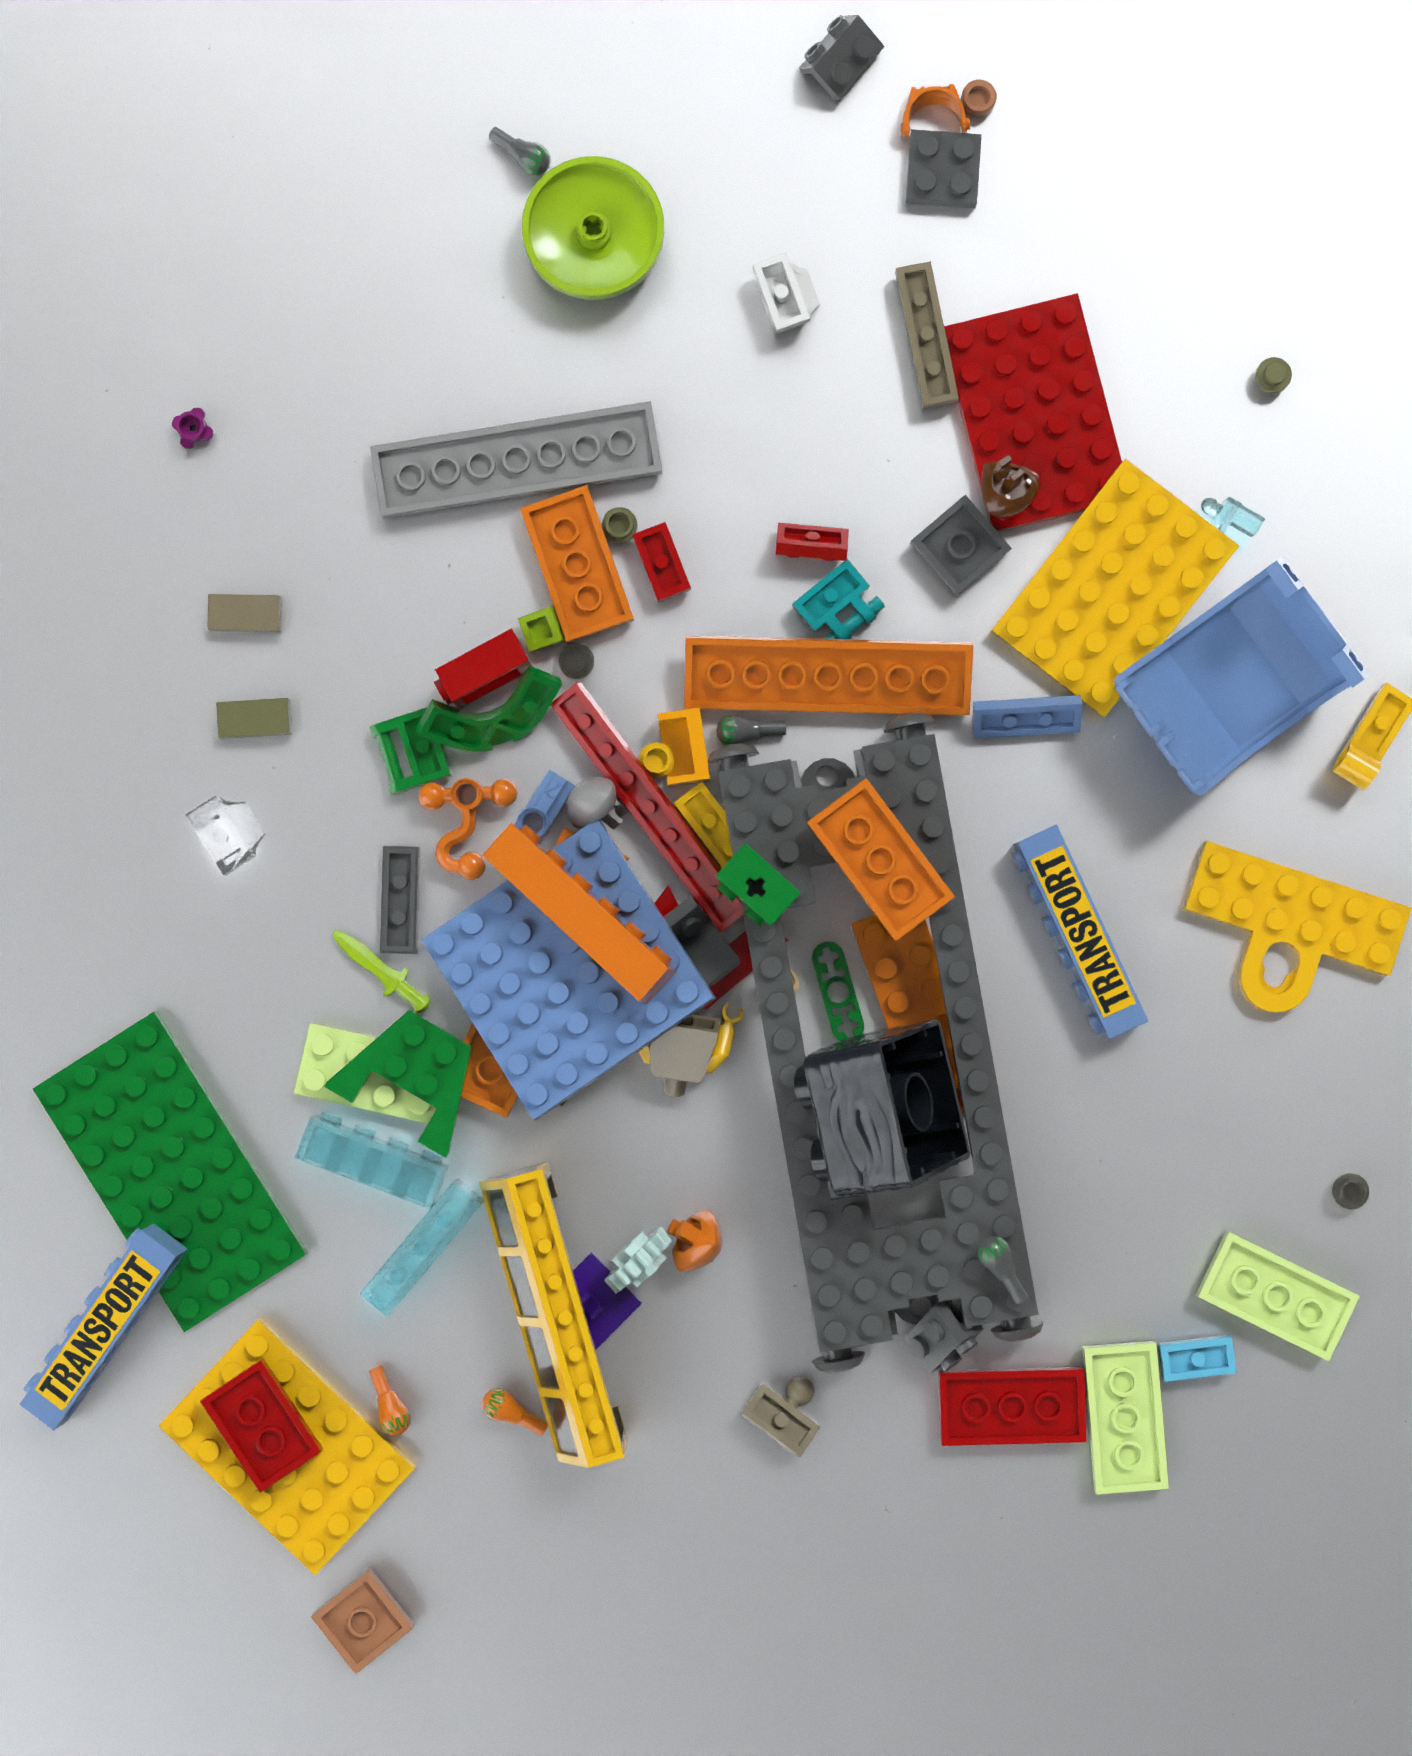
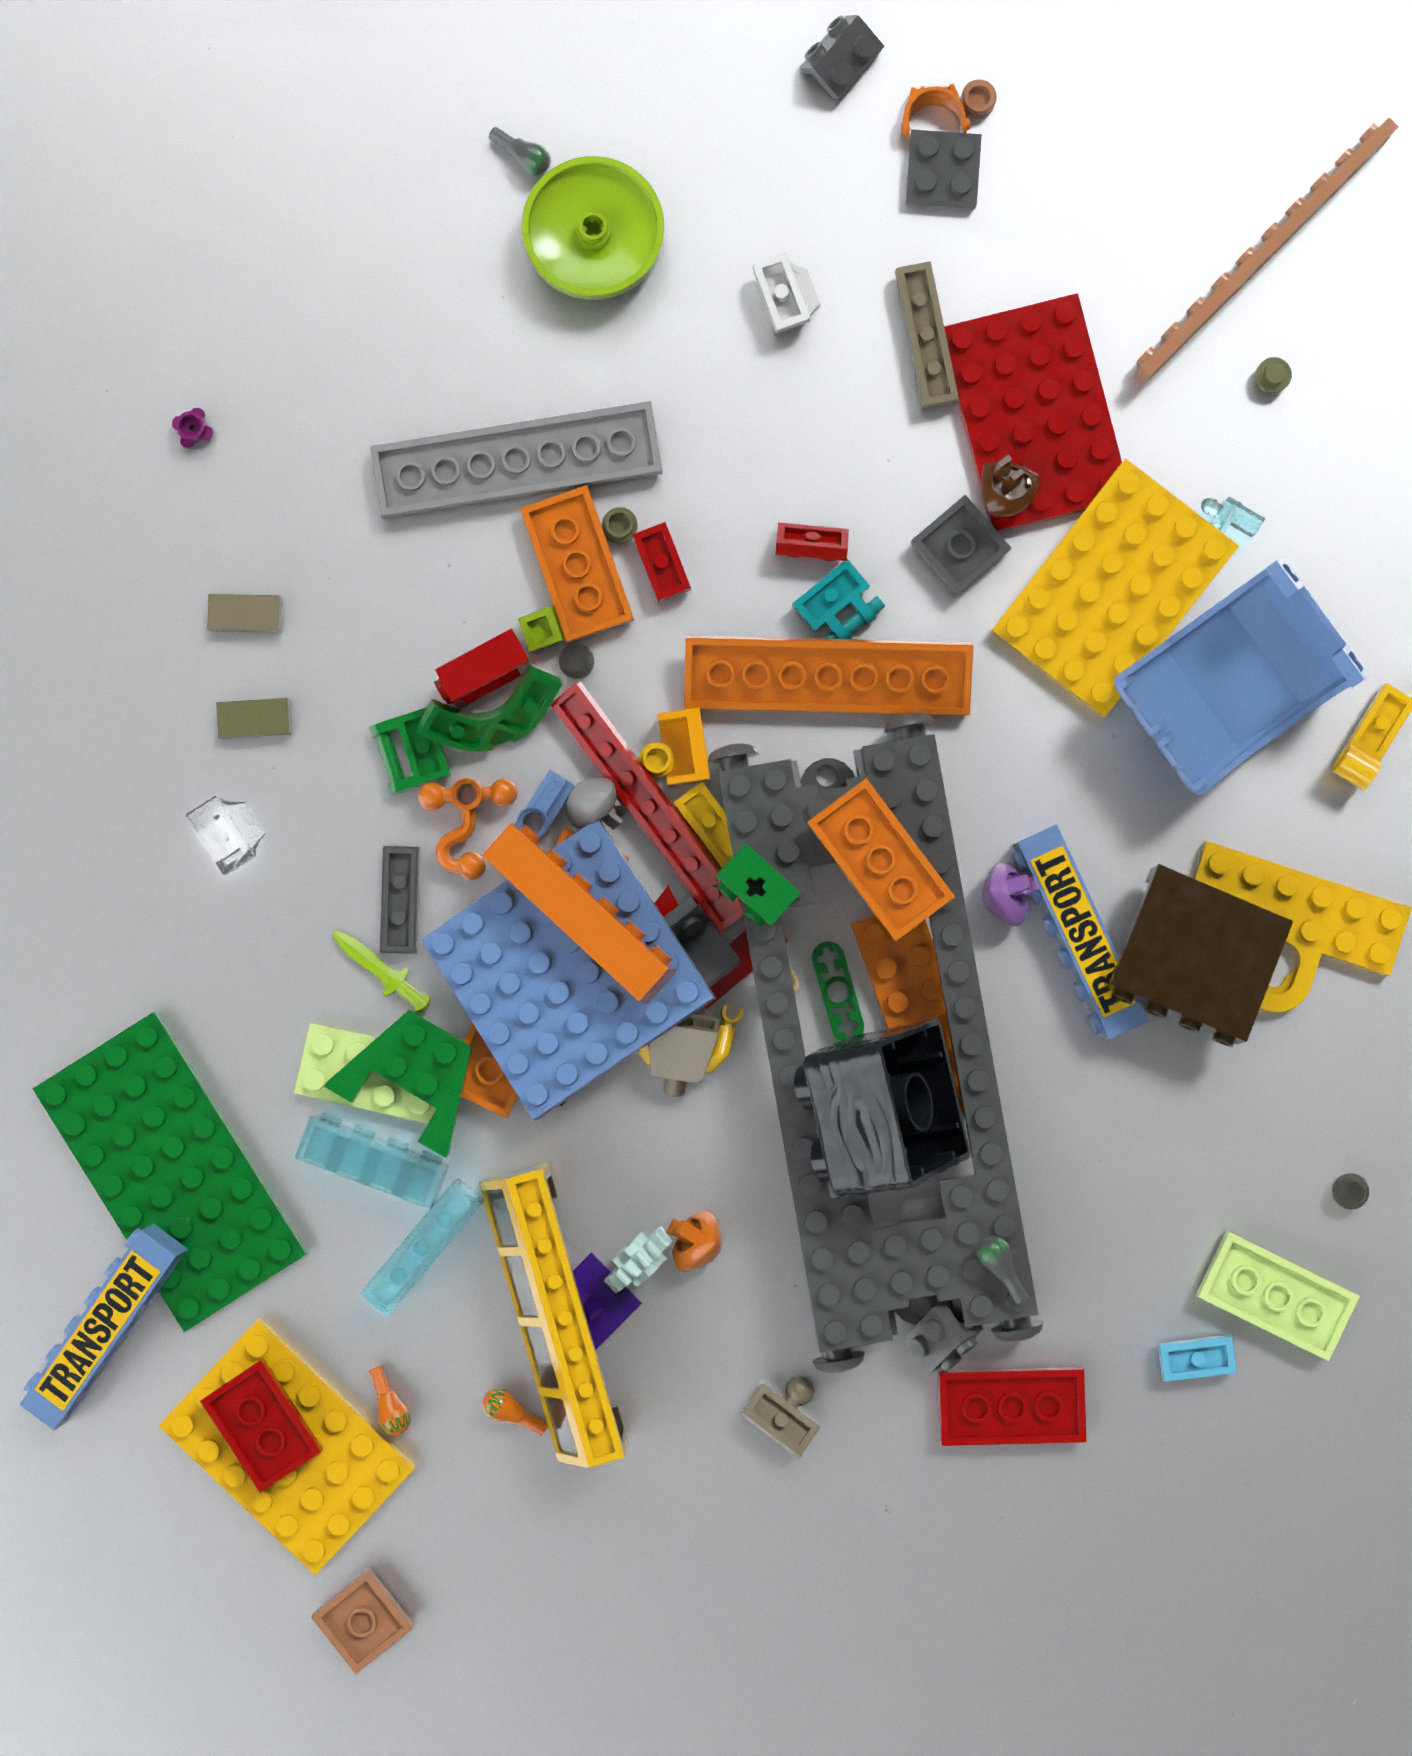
dark grey piece [716,715,786,745] -> none
medium blue plate [972,695,1083,738] -> none
yellowish green plate [1082,1341,1169,1495] -> none
none -> medium lavender piece [982,862,1039,927]
none -> dark brown panel [1103,864,1293,1047]
none -> nougat plate [1134,117,1399,386]

